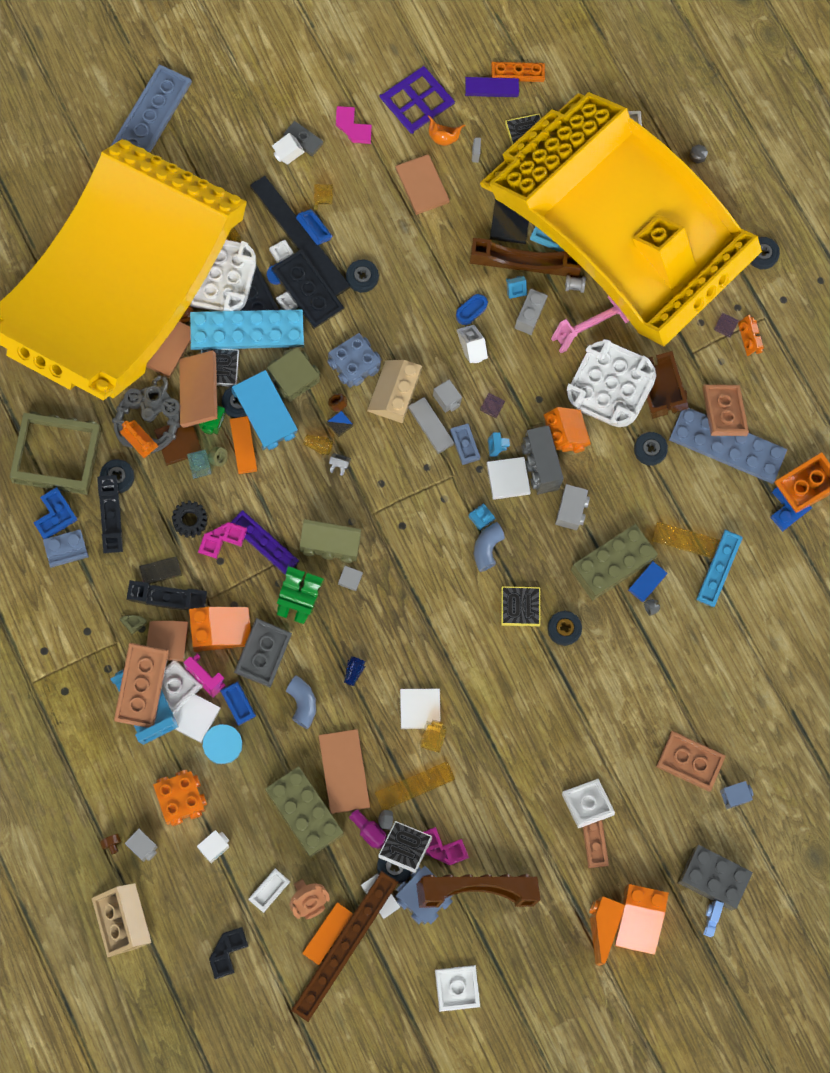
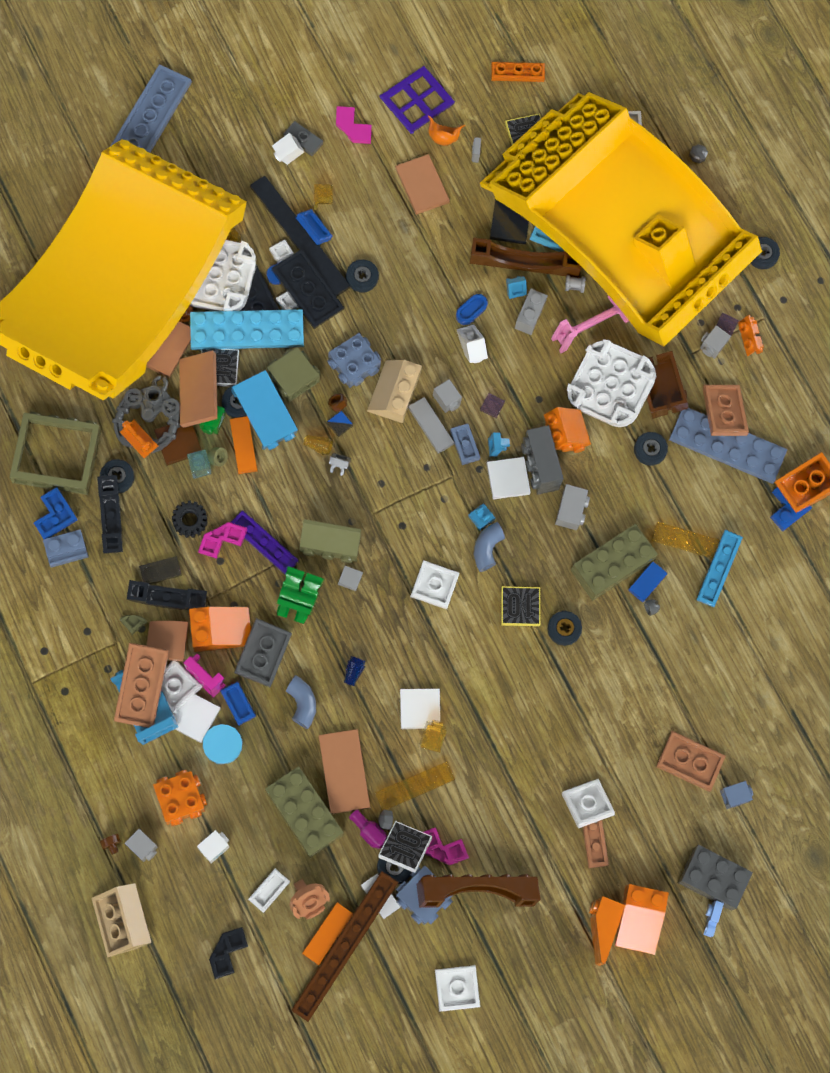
dark purple tile [465,77,519,97] -> none
none -> white tile [411,560,460,609]
none -> light grey brick [700,326,731,359]

